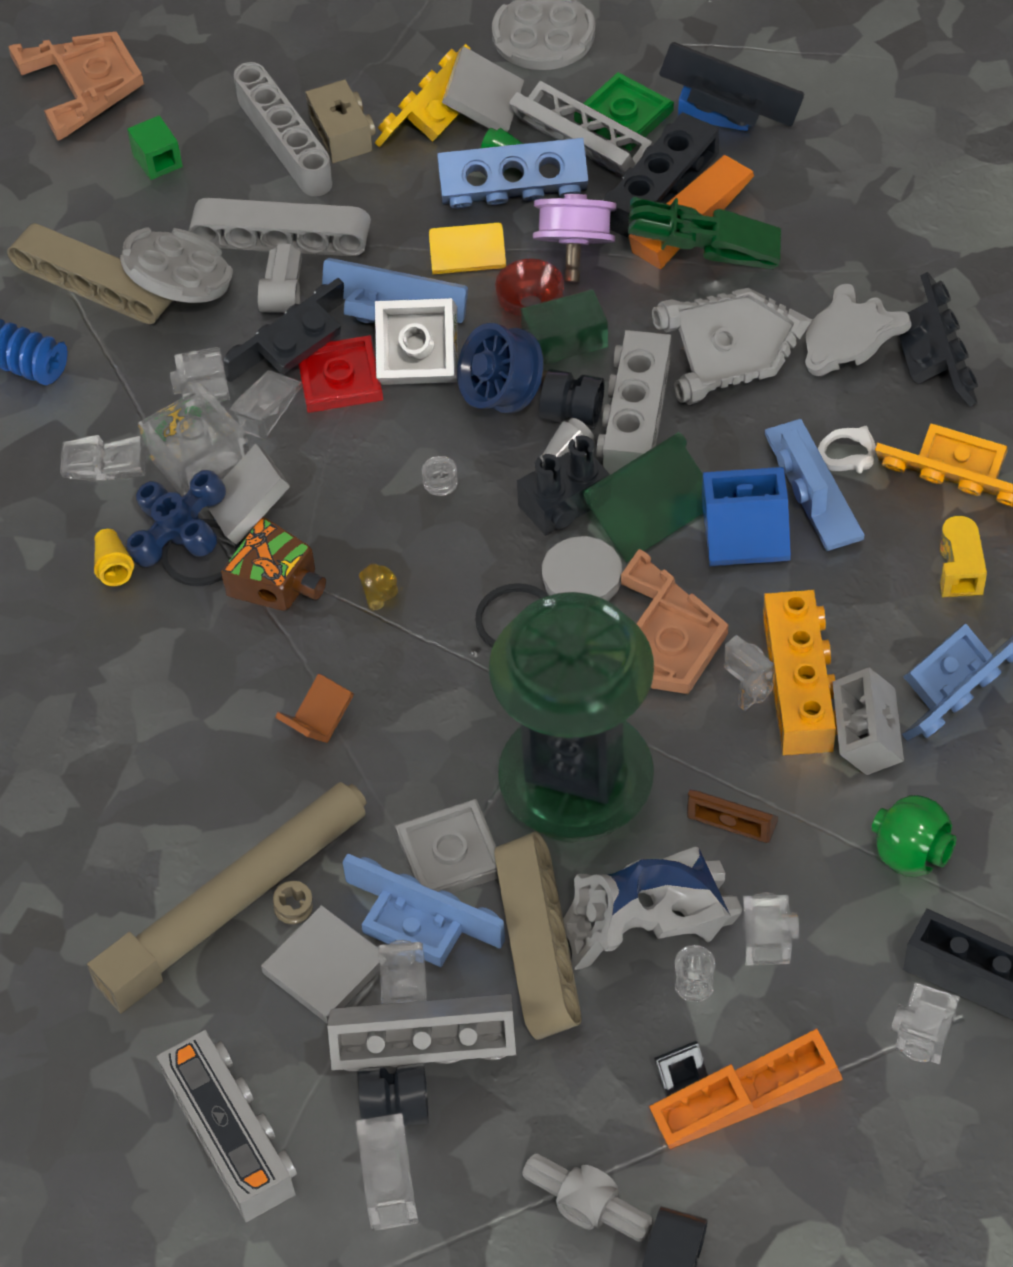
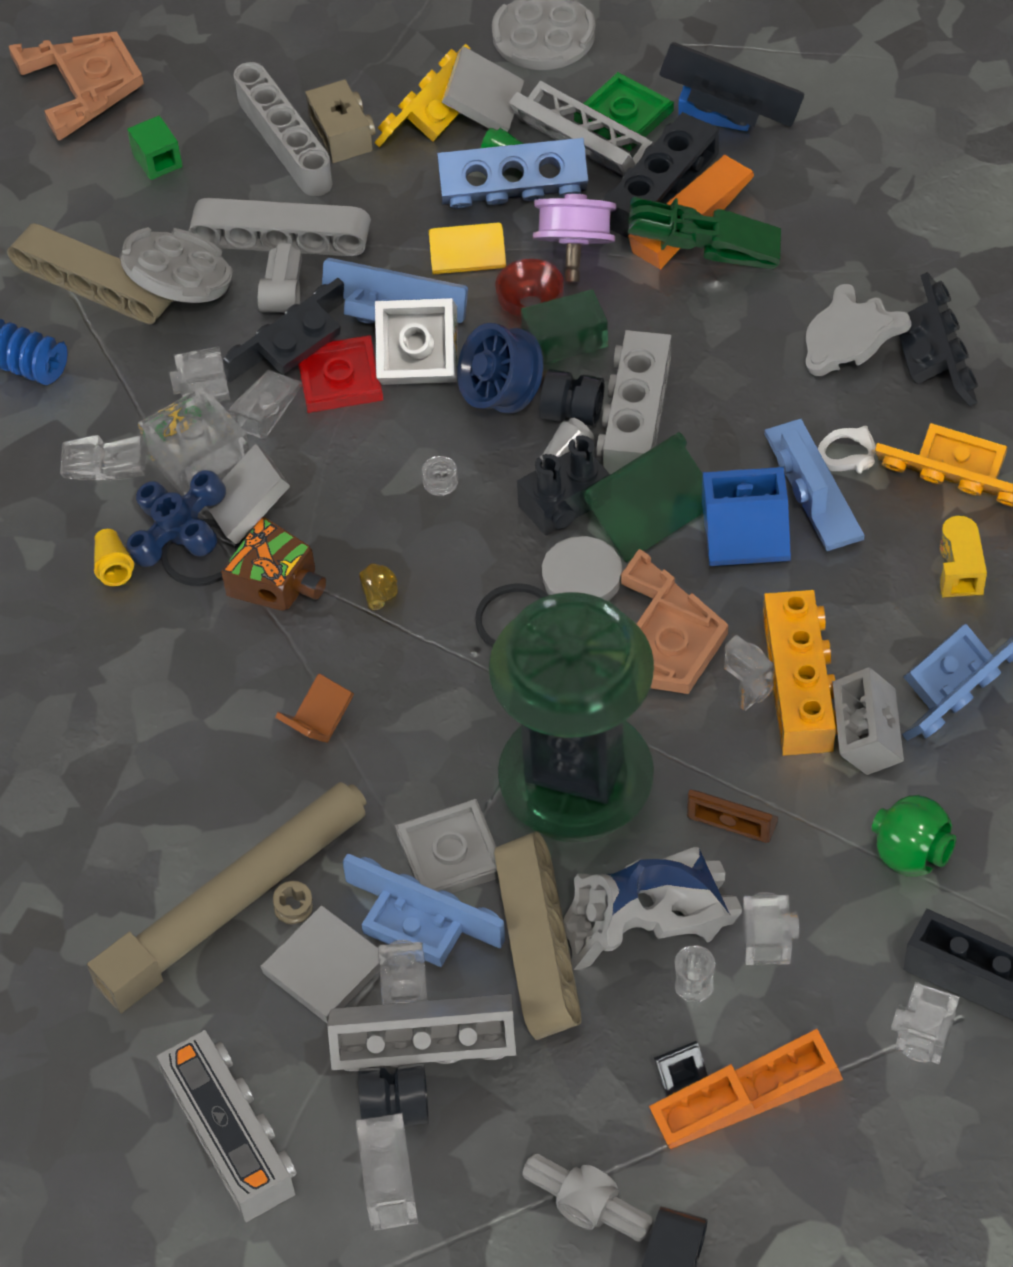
light grey shield [652,288,812,405] -> none

